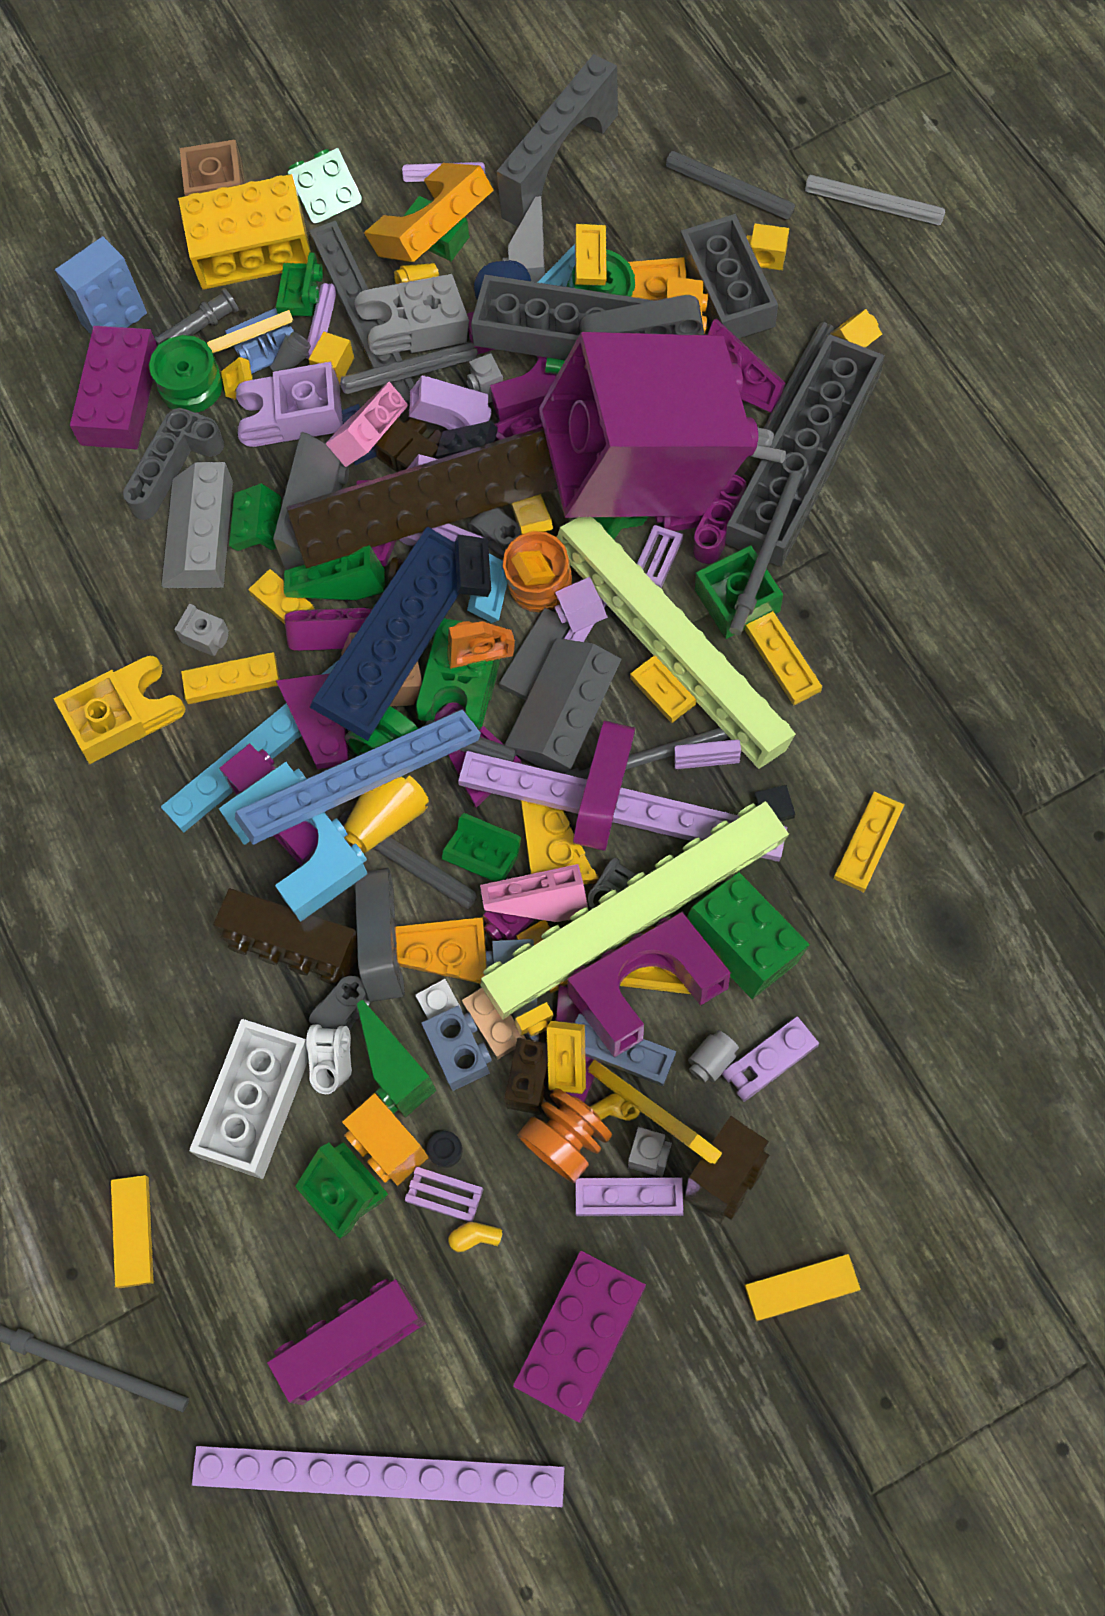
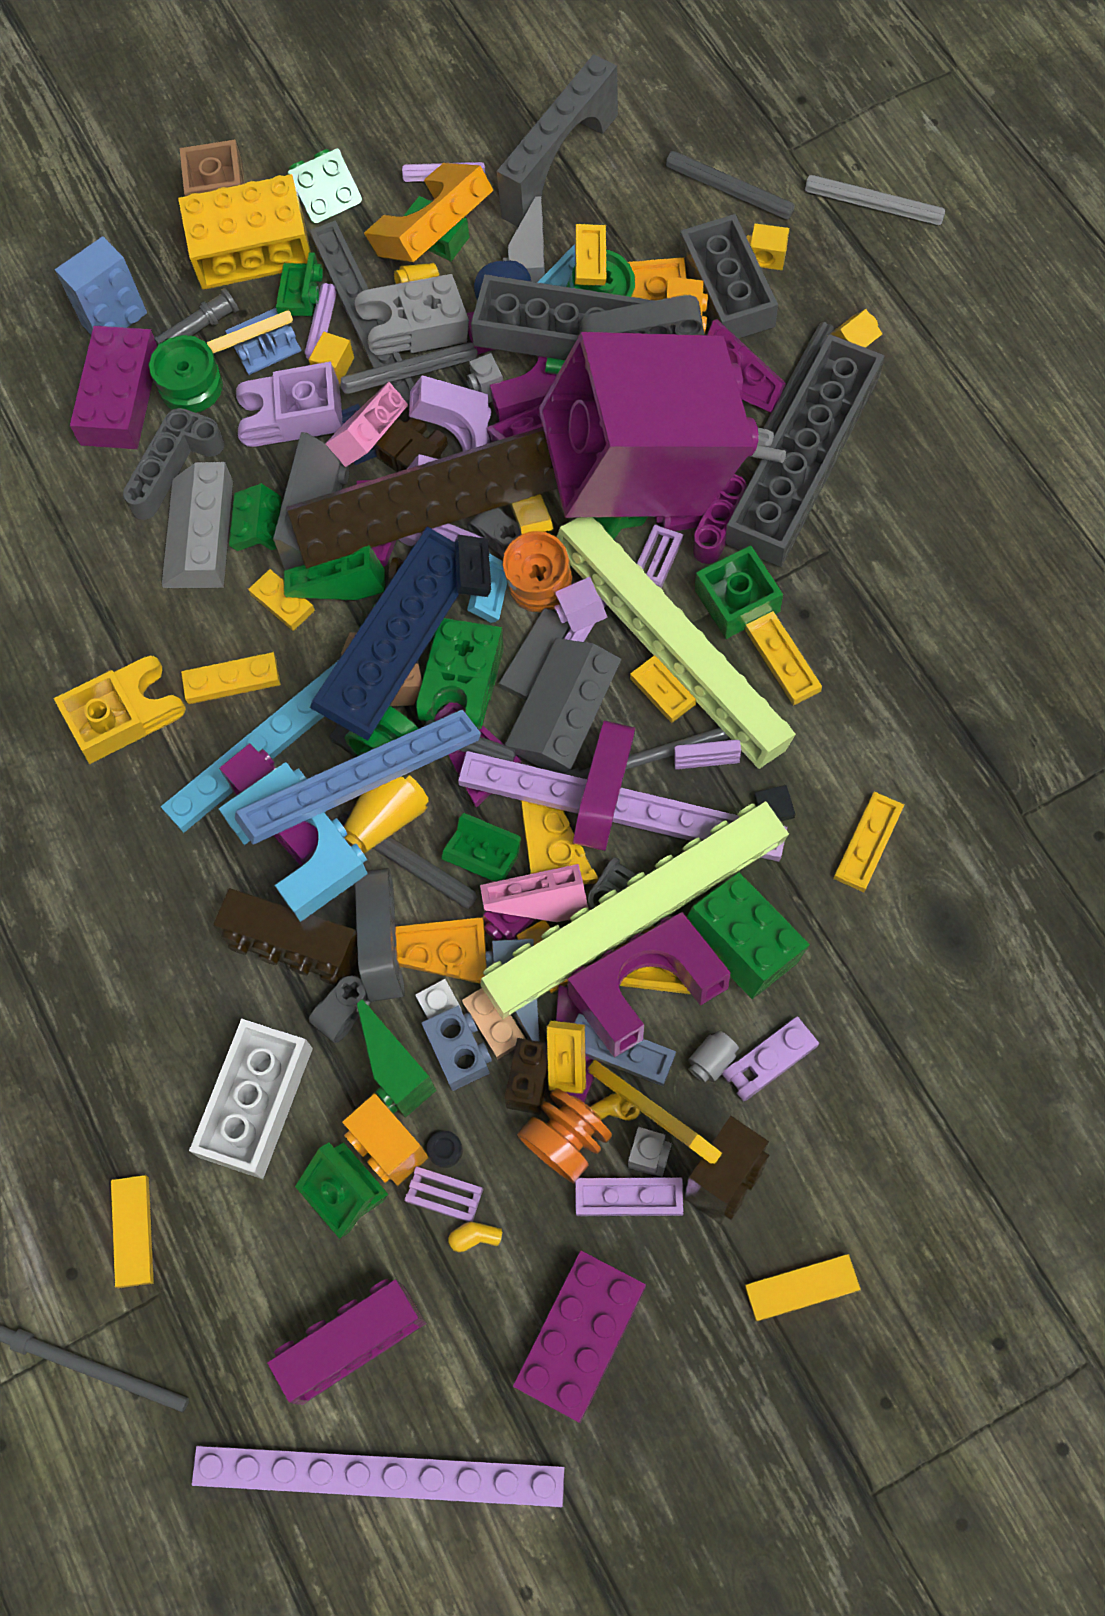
light grey brick [174,604,229,656] -> none
yellow plate [221,357,253,400] -> none
dark grey cone [270,332,311,372] -> none
magenta wing [276,673,349,769] -> none
magenta beam [284,608,372,650] -> none
white piece [306,1024,352,1094] -> none
black plate [436,421,498,459] -> none
orange plate [448,621,515,669] -> none
light orange plate [511,551,555,585] -> none
yellow plate [515,1002,553,1037] -> none
dark grey bar [729,471,802,635] -> none

